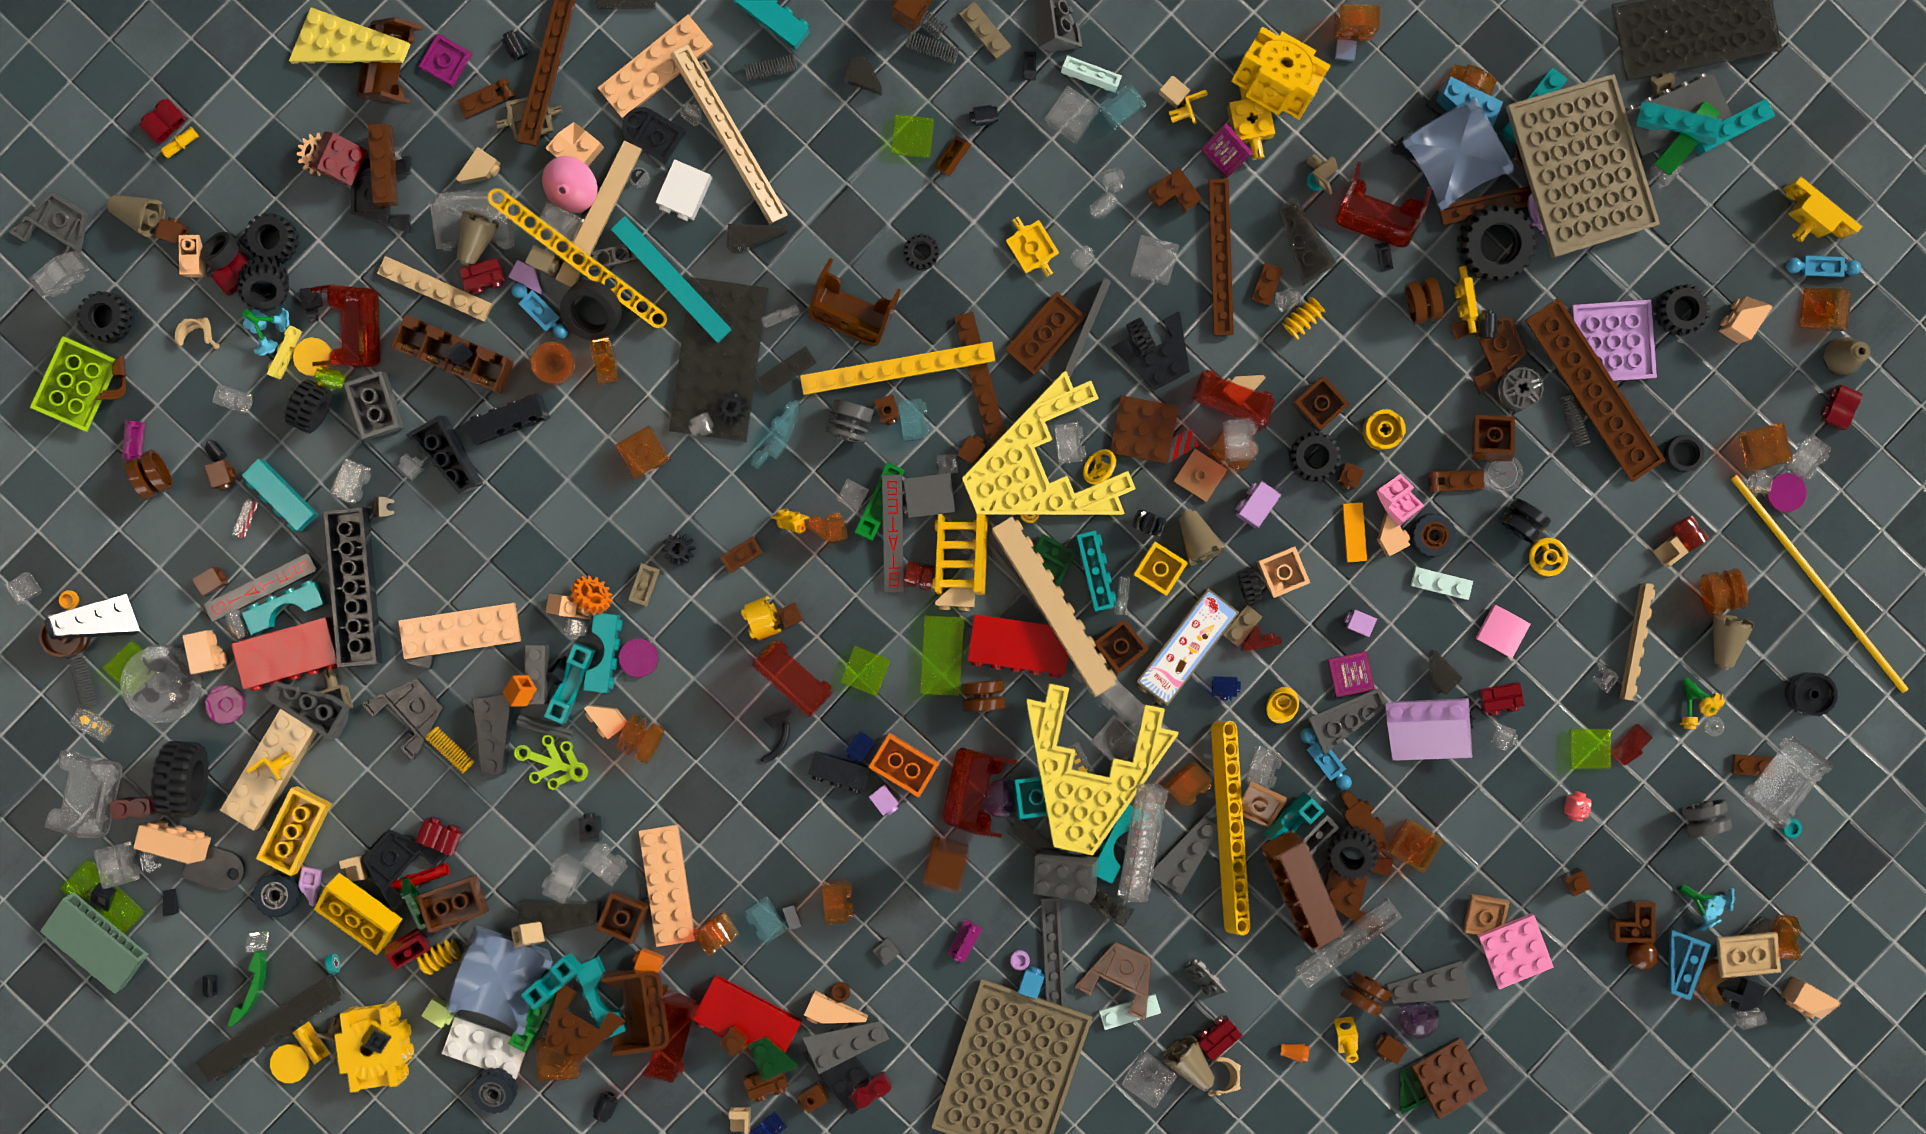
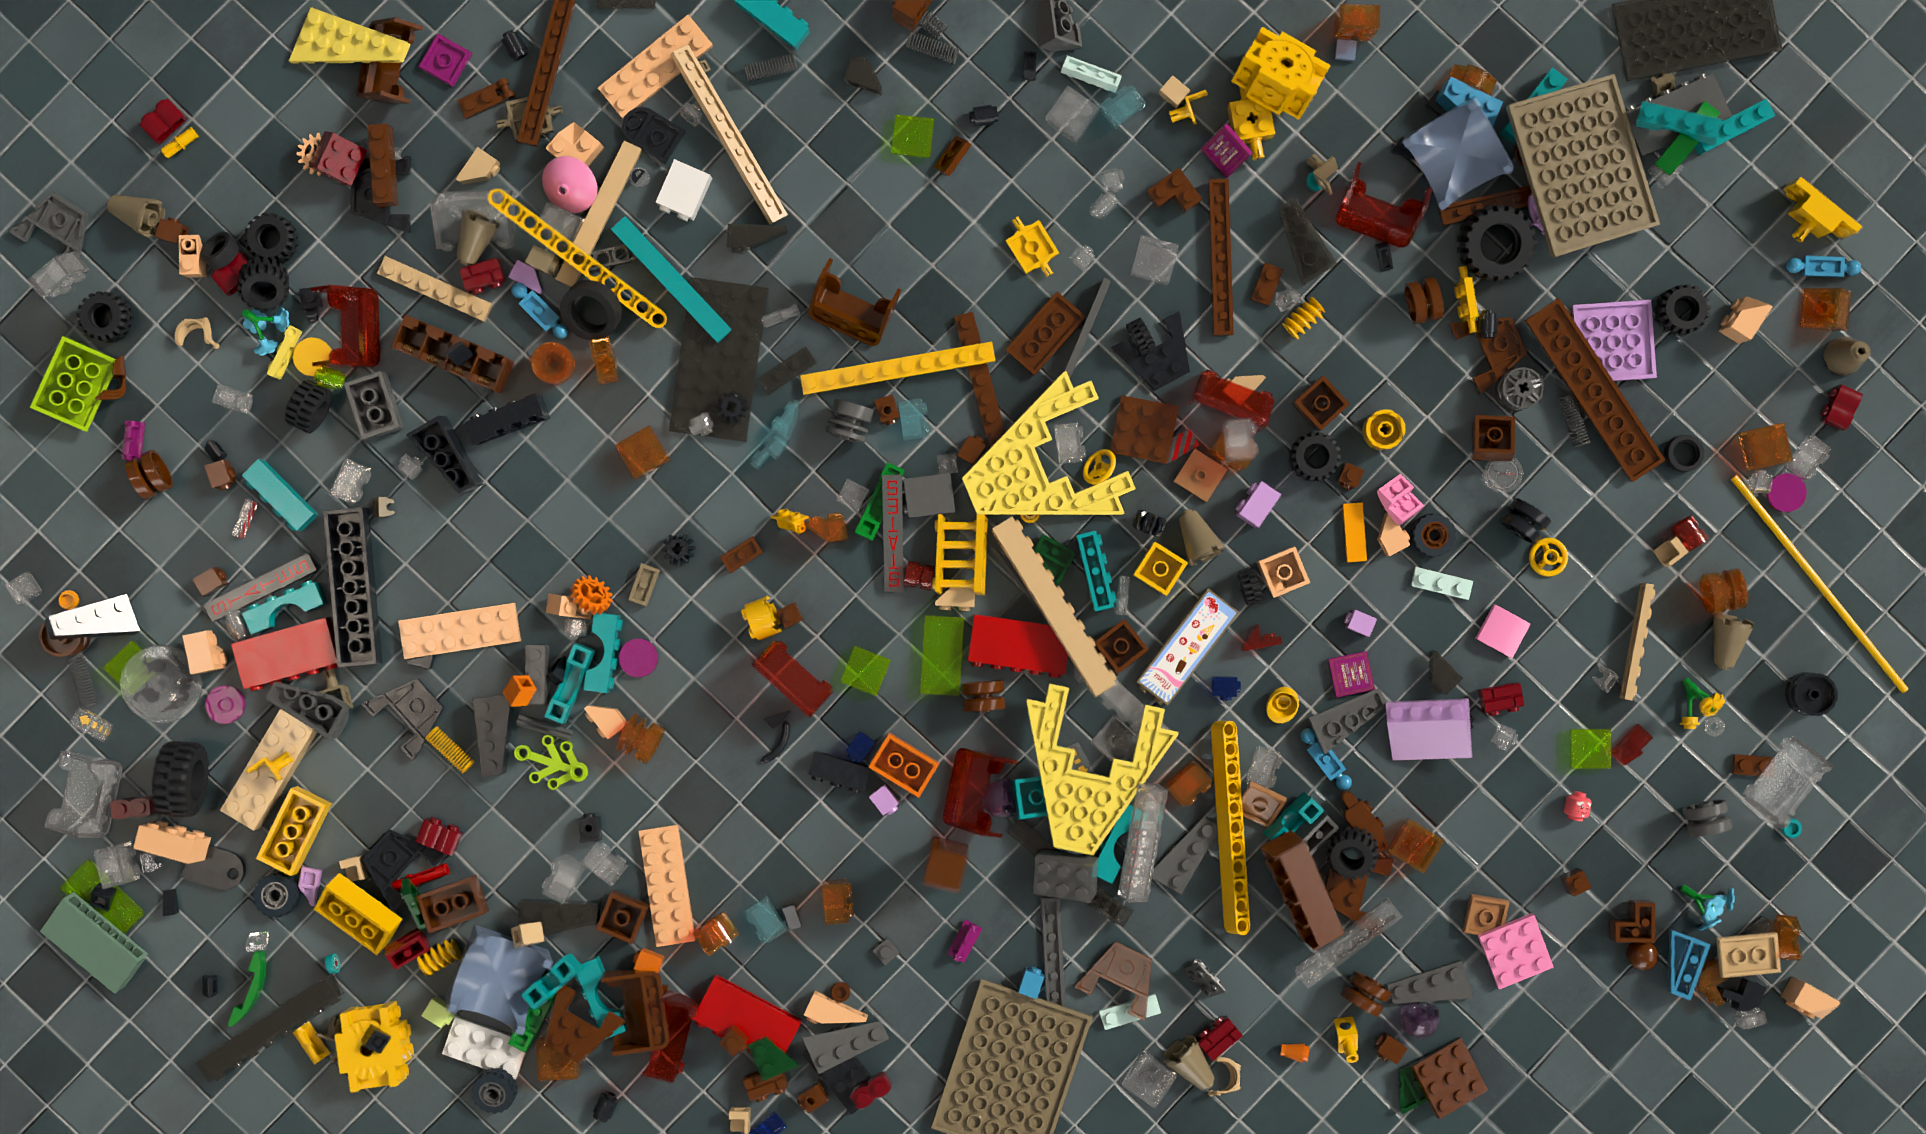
yellow tile [270,1043,310,1083] -> none
black tyre [904,233,939,270] -> none
dark tan plate [959,1,1011,60] -> none
lavender tile [1010,950,1030,970] -> none
dark tan plate [1223,605,1262,647] -> none
reddish brown plate [1428,469,1484,492] -> none

